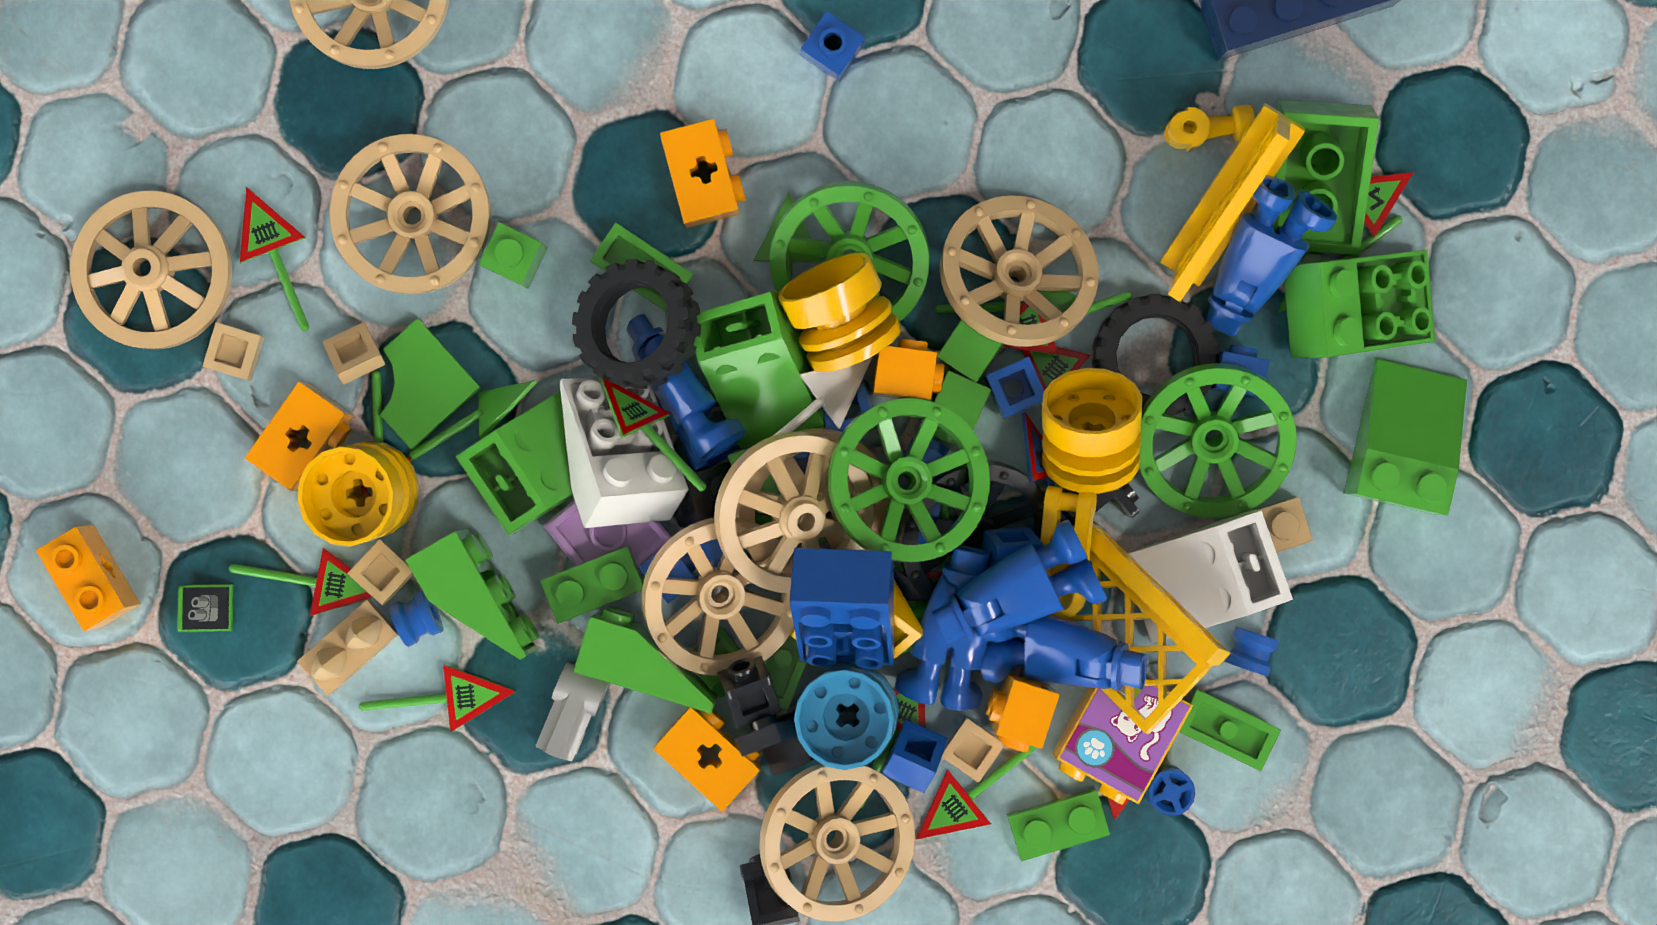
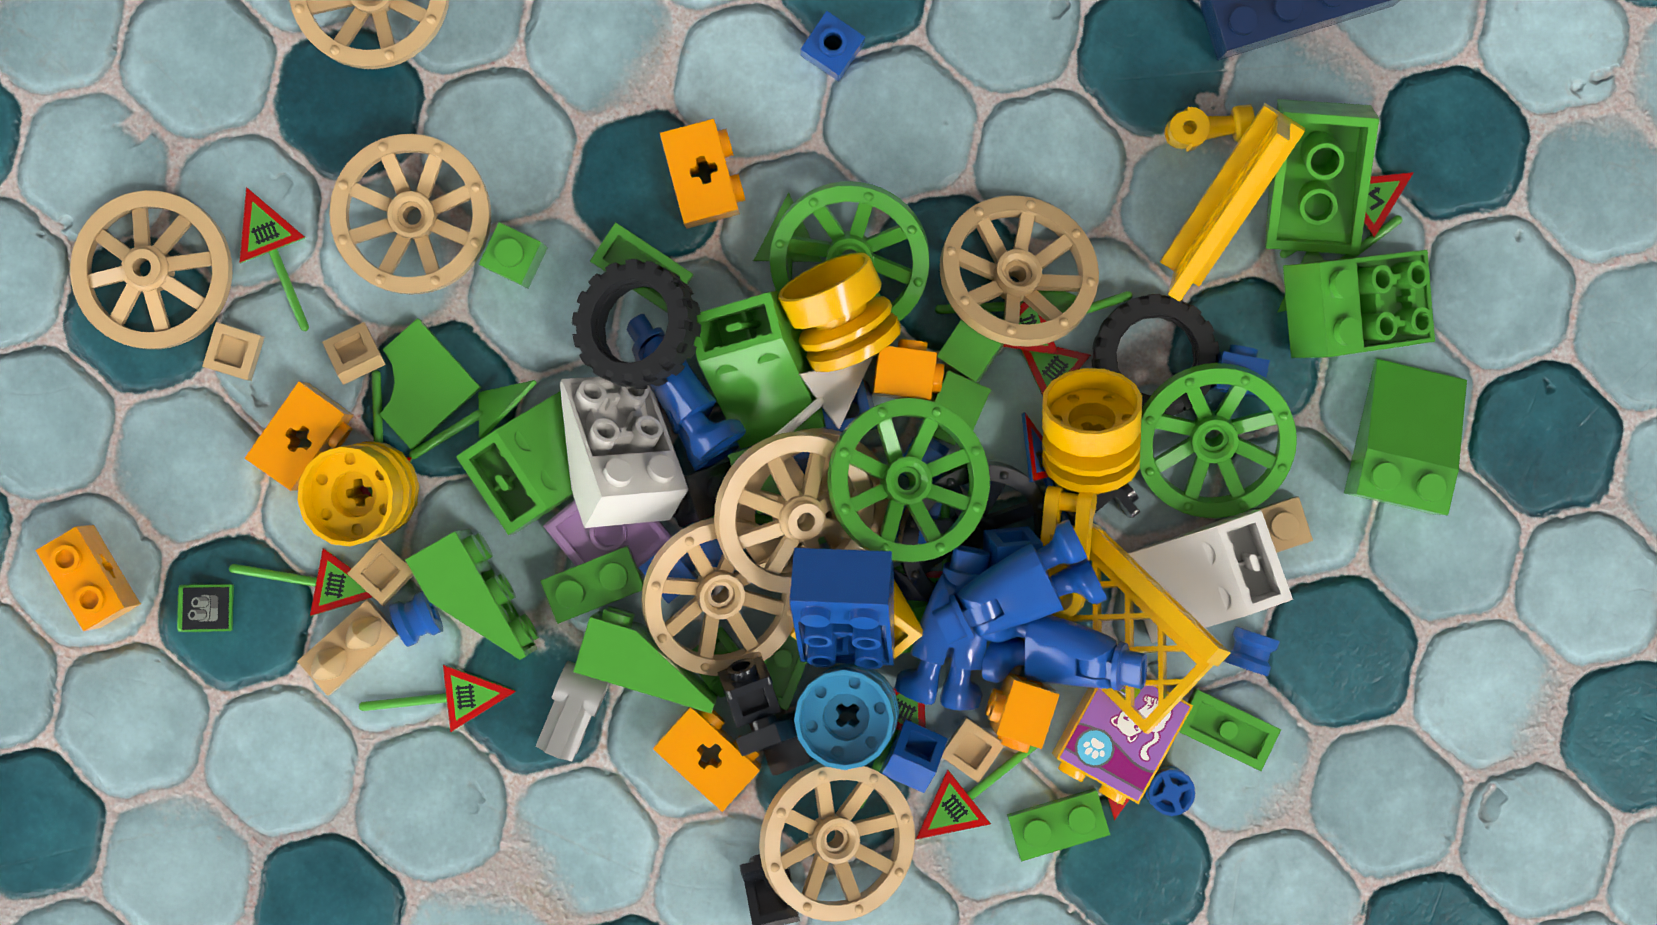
piece [600,377,706,491] -> none
blue plate [983,357,1044,419] -> none
blue piece [1204,175,1337,336] -> none

